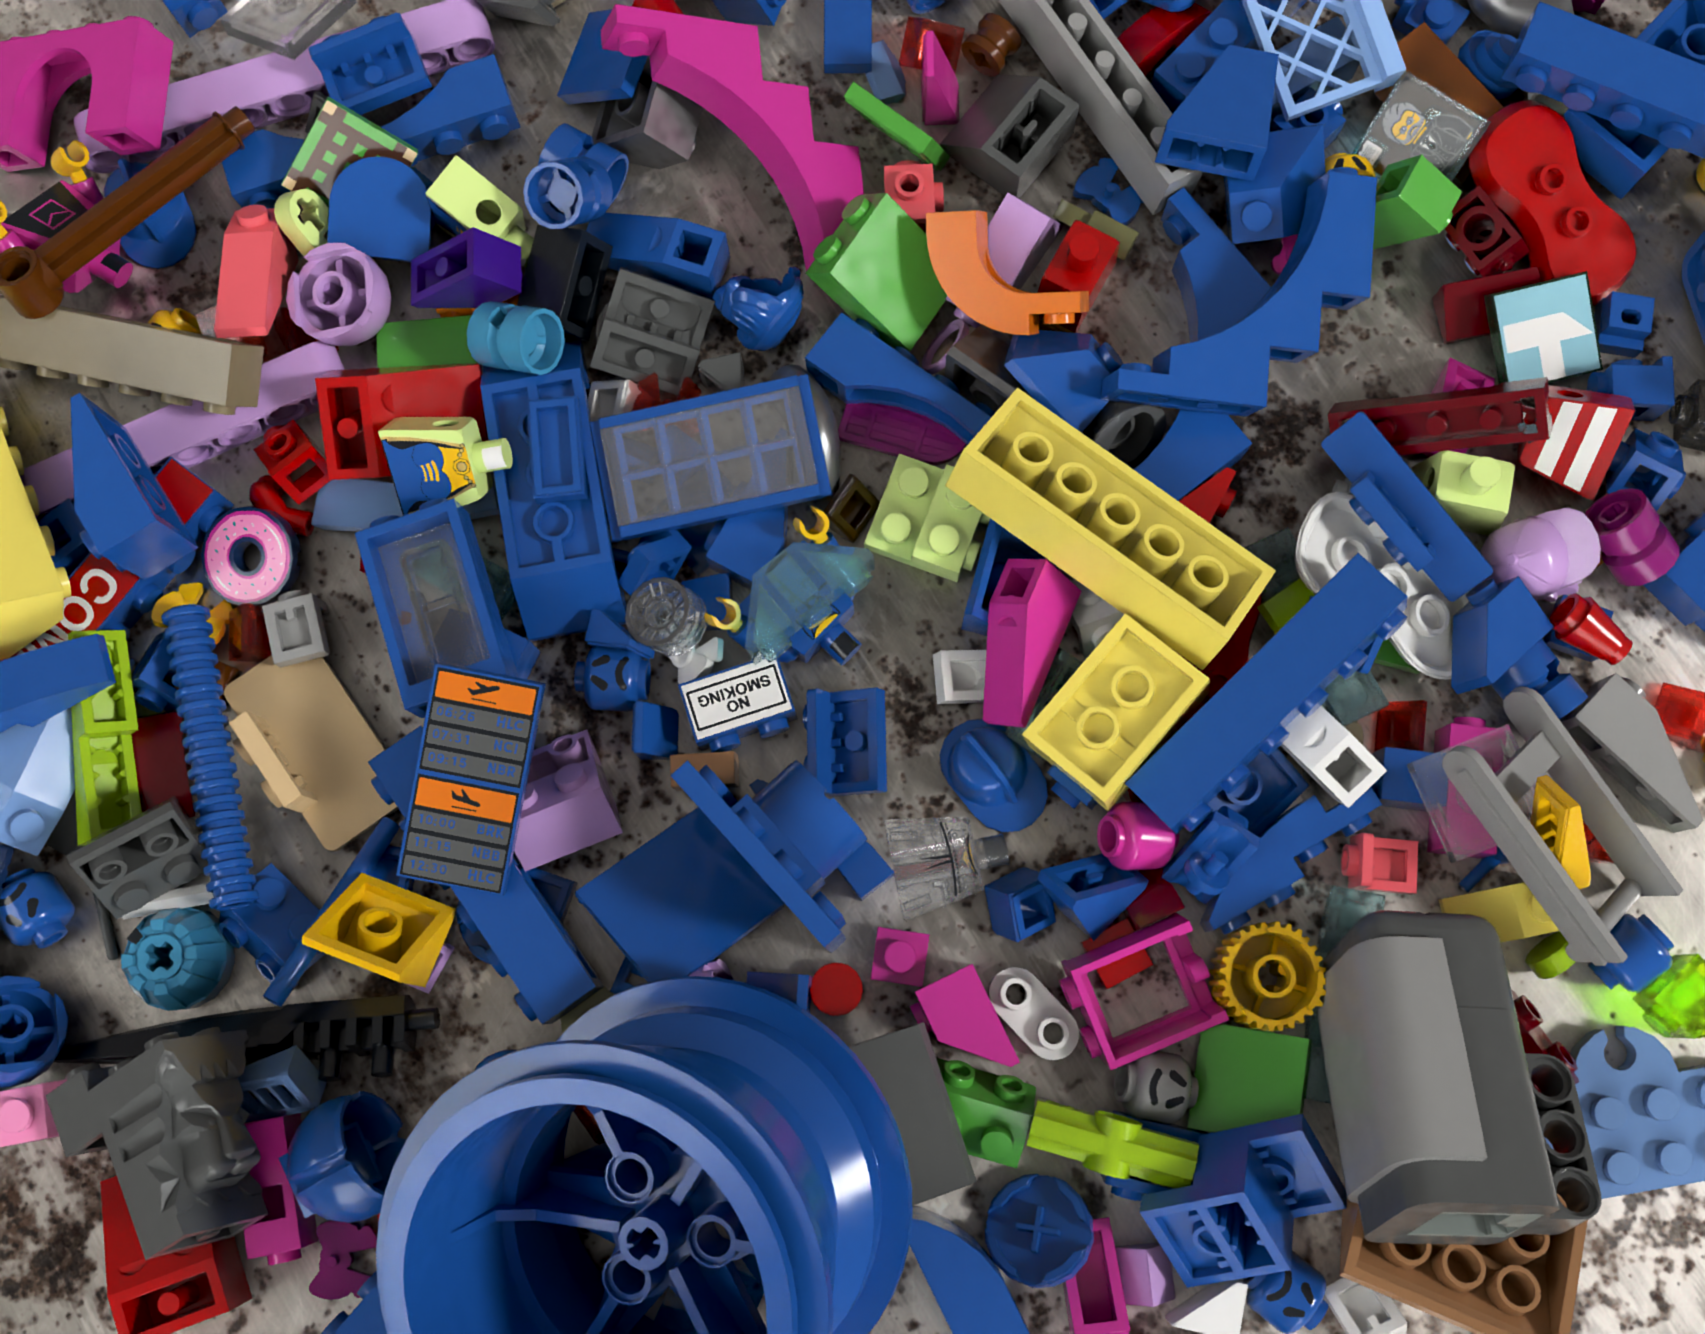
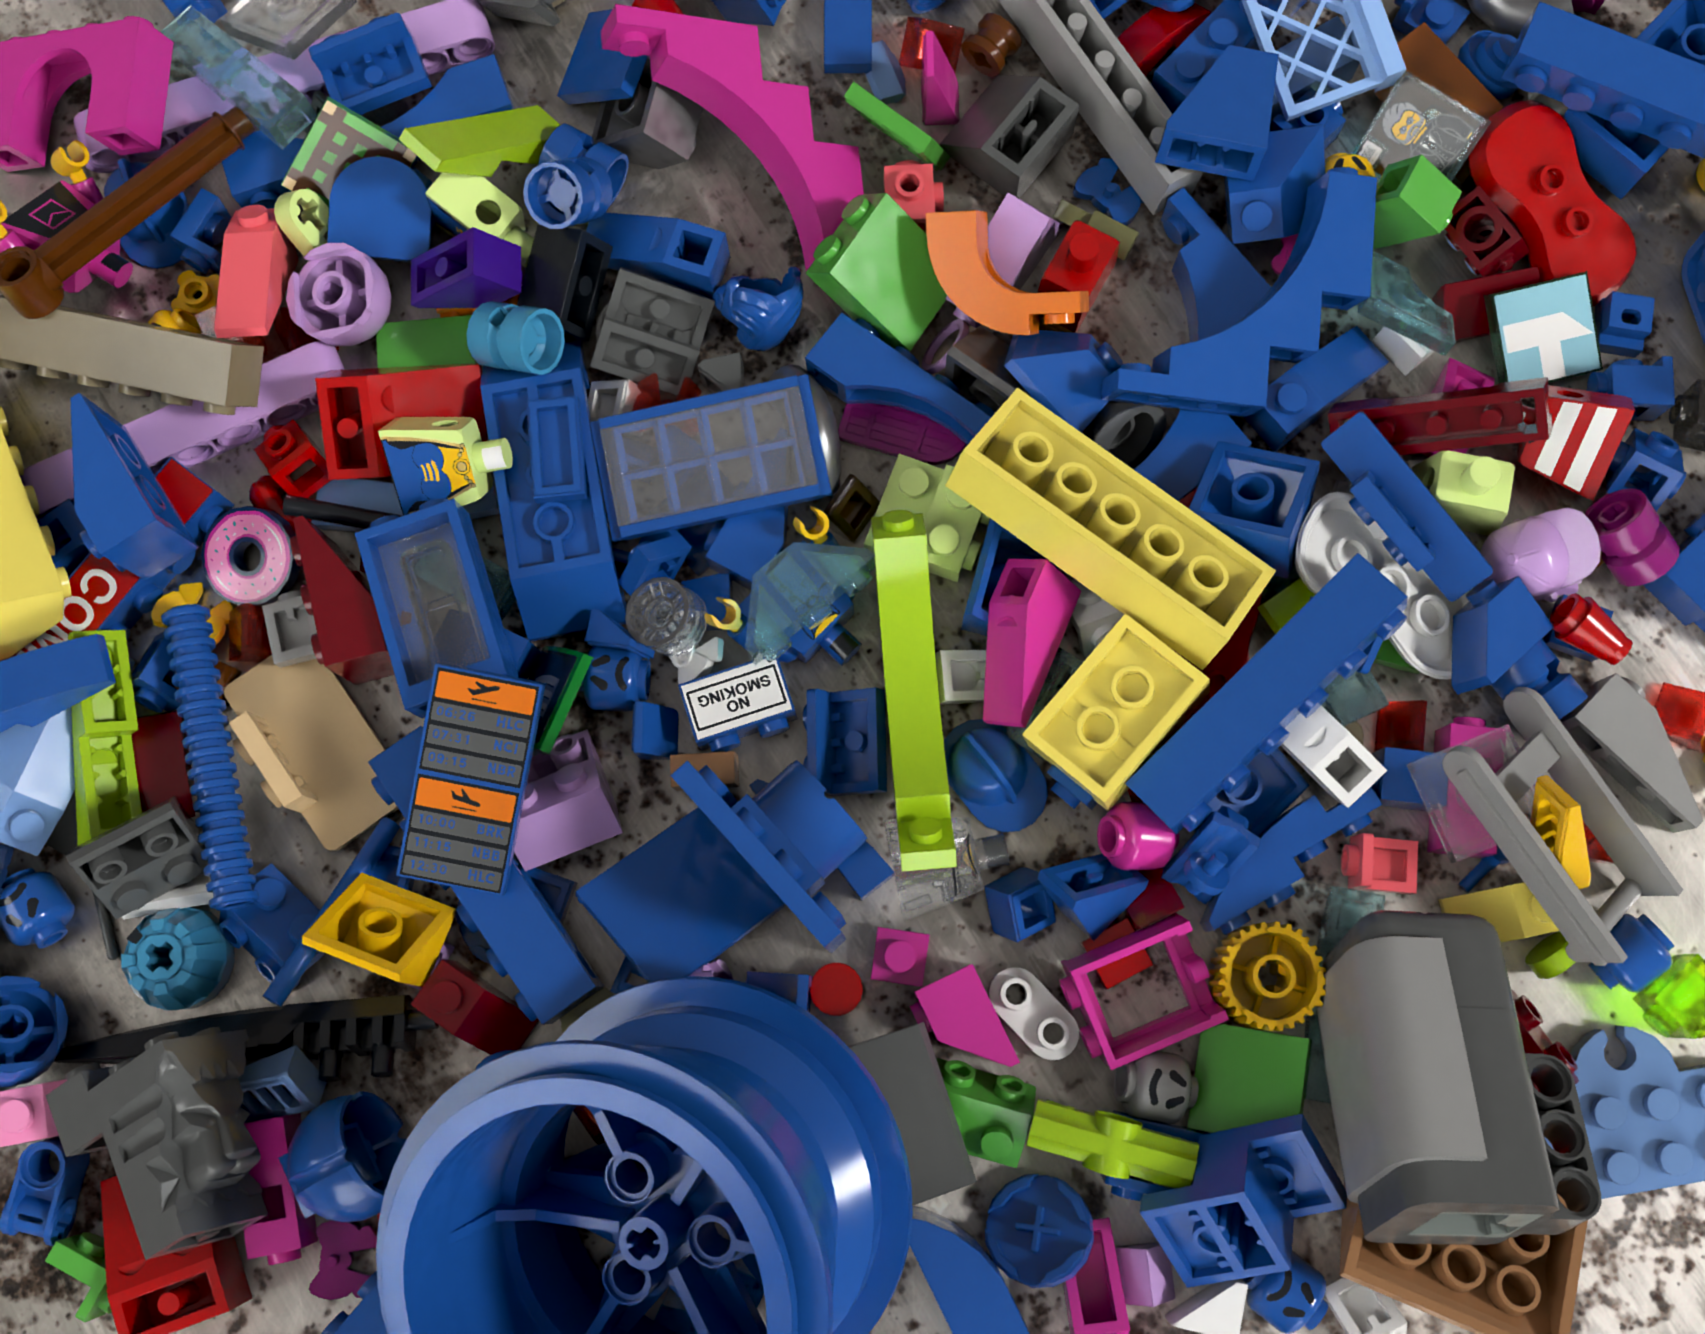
none -> blue piece [0,1137,90,1246]
none -> bright green bracket [45,1232,112,1322]
none -> clear light blue slope [161,5,317,150]
none -> blue bracket [170,188,232,274]
none -> yellow plate [171,270,219,321]
none -> black bar [283,495,403,529]
none -> dark red slope [290,515,395,685]
none -> lime slope [399,105,560,177]
none -> dark red slope [410,959,540,1055]
none -> slope [528,646,593,755]
none -> lime arch [871,510,957,872]
none -> blue slope [1189,441,1320,578]
none -> blue slope [1244,326,1389,452]
none -> clear light blue tile [1357,251,1456,356]
none -> white slope [1372,312,1439,376]

